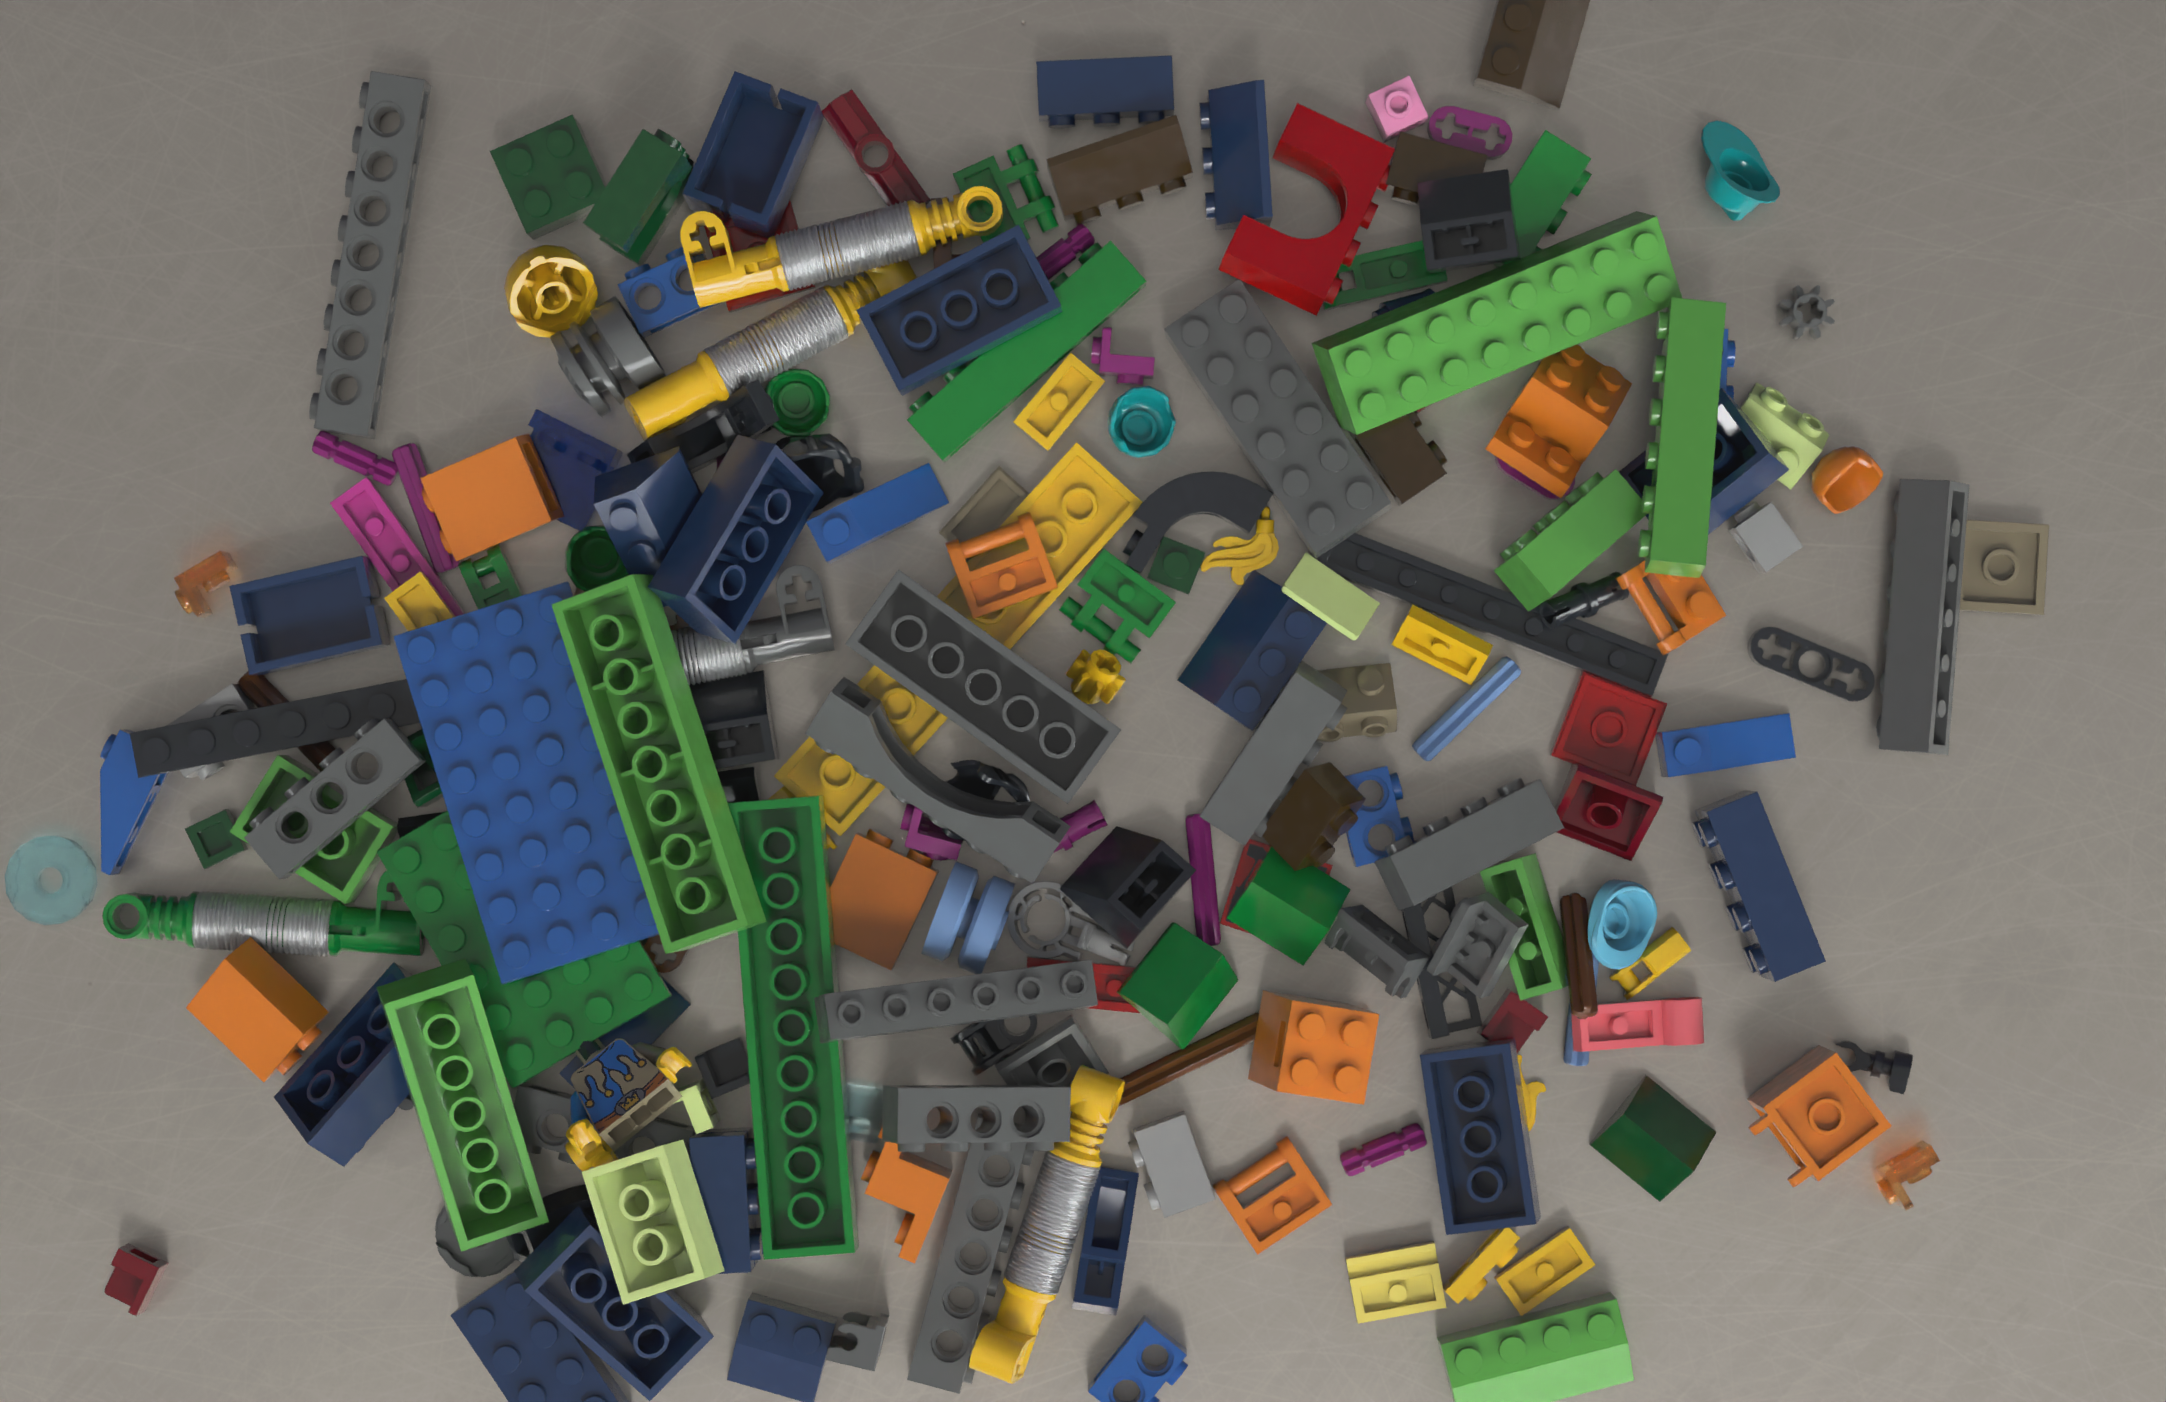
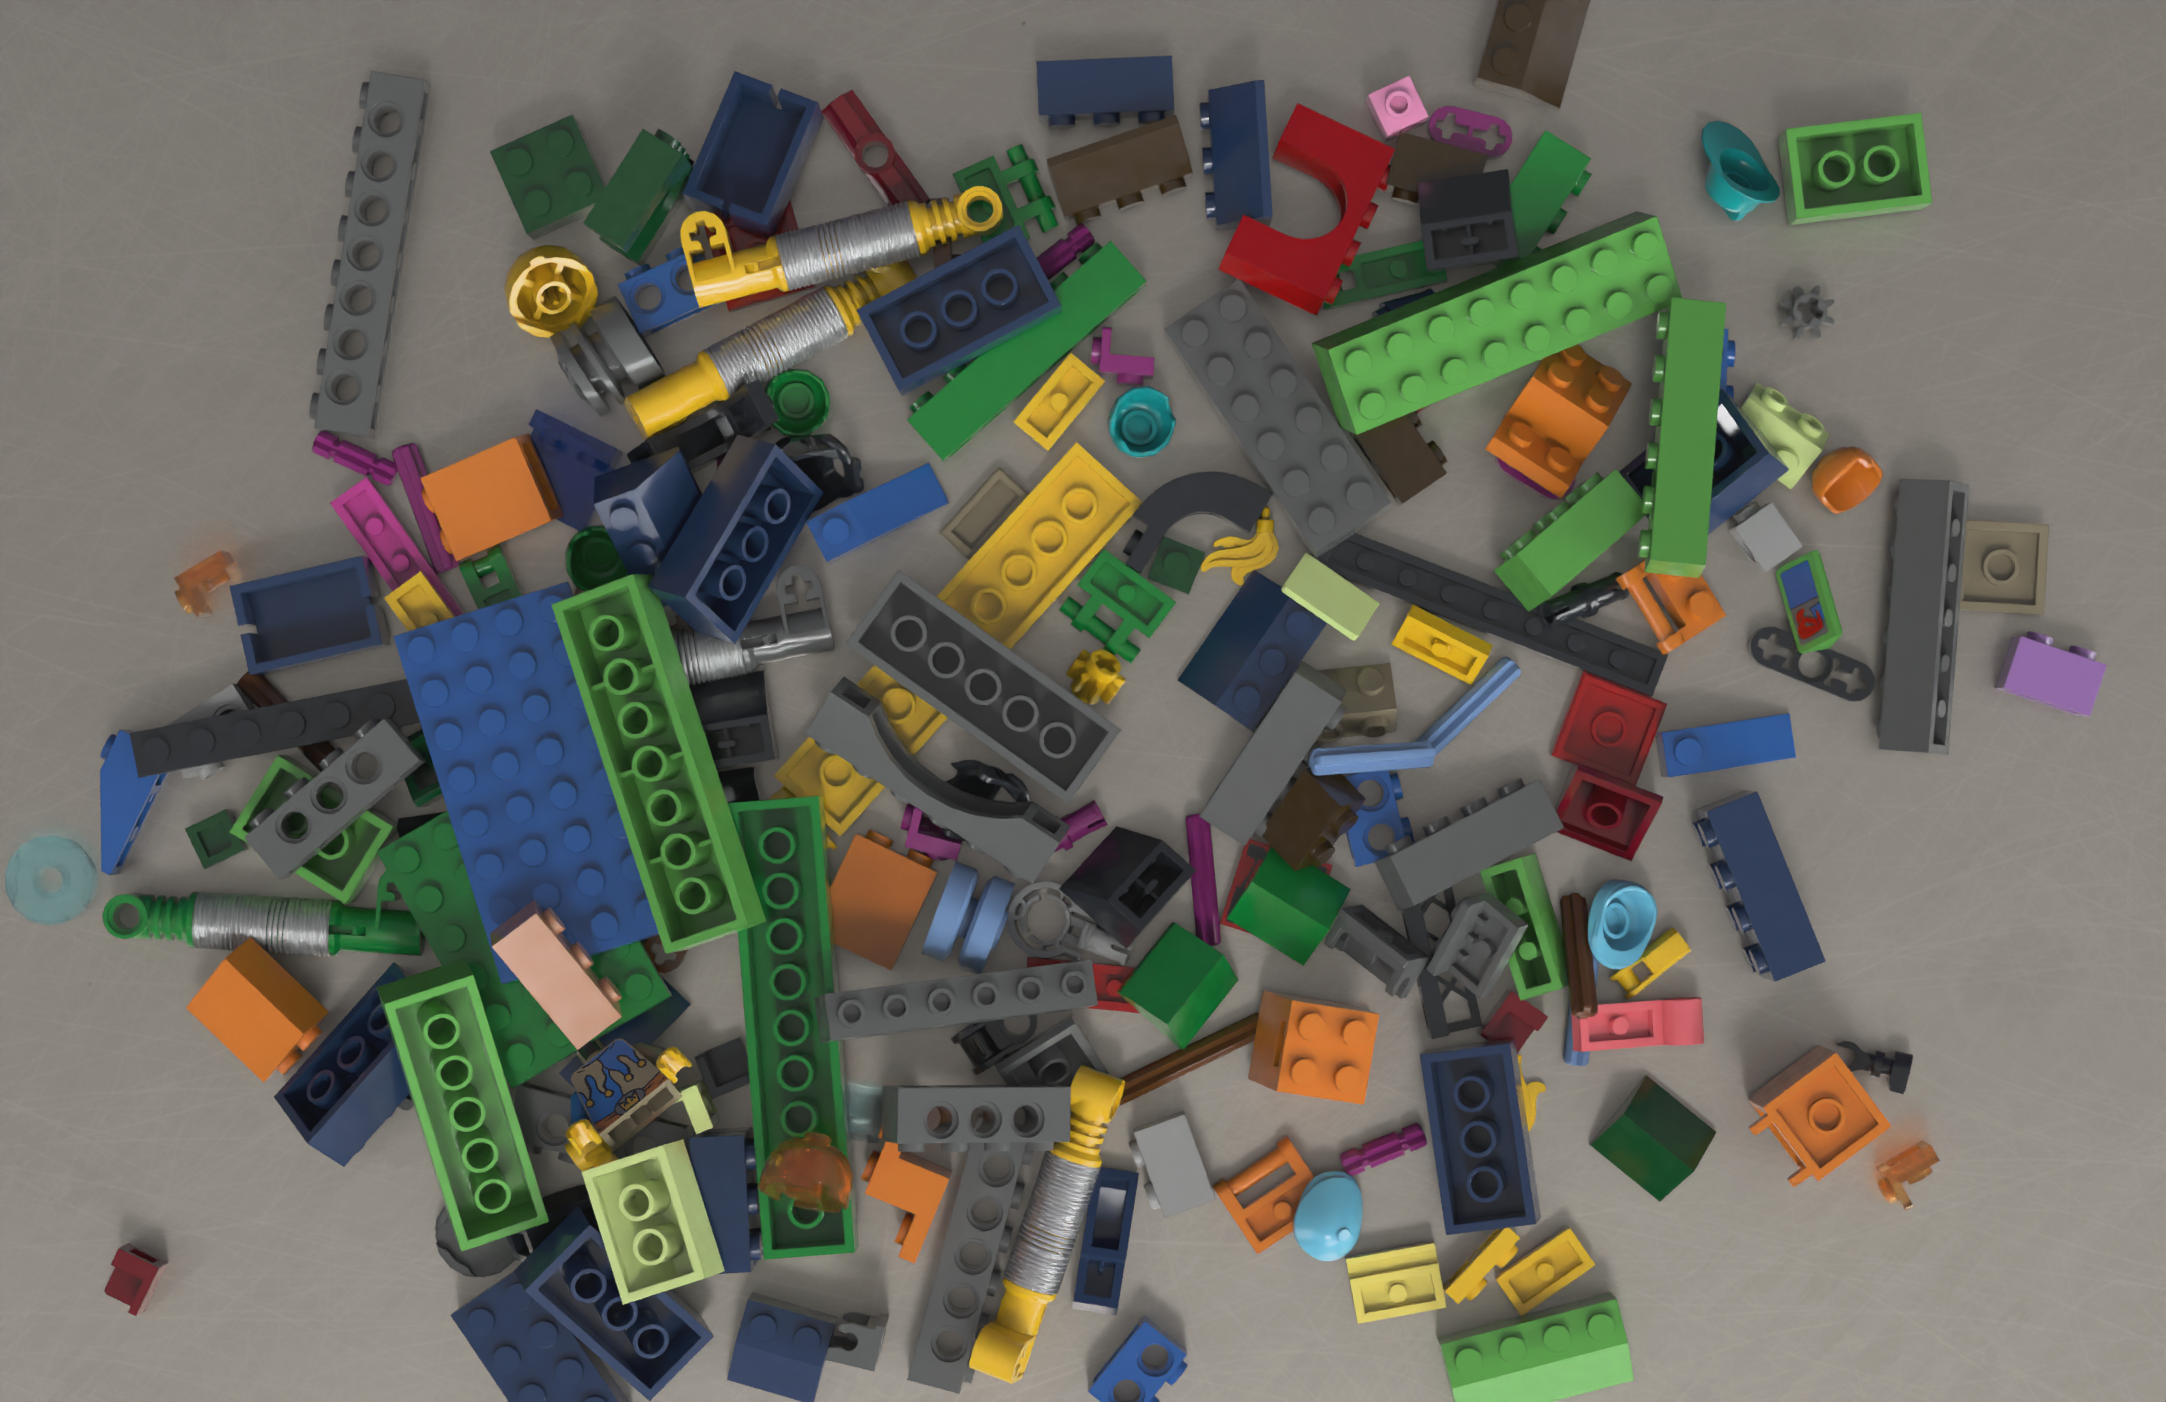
orange plate [945,512,1058,619] -> none
none -> brick [490,900,622,1050]
none -> clear orange cylinder [758,1132,853,1213]
none -> medium azure hat [1293,1171,1363,1261]
none -> medium blue axle [1308,741,1436,776]
none -> slope [1776,550,1843,654]
none -> bright green brick [1778,113,1932,225]
none -> medium lavender brick [1995,631,2107,717]

